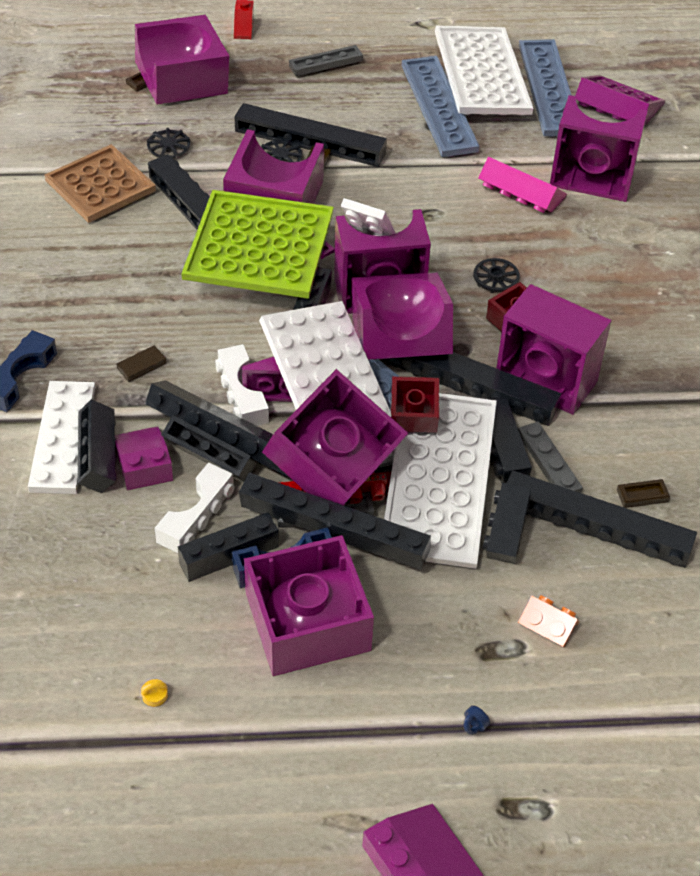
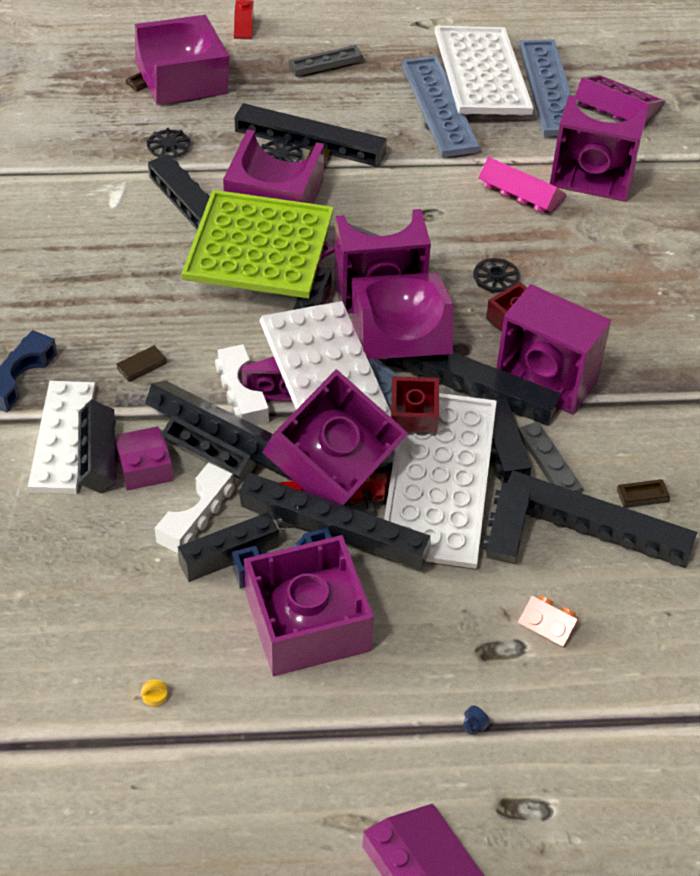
medium nougat plate [44,144,156,223] -> none
white plate [341,198,395,236] -> none

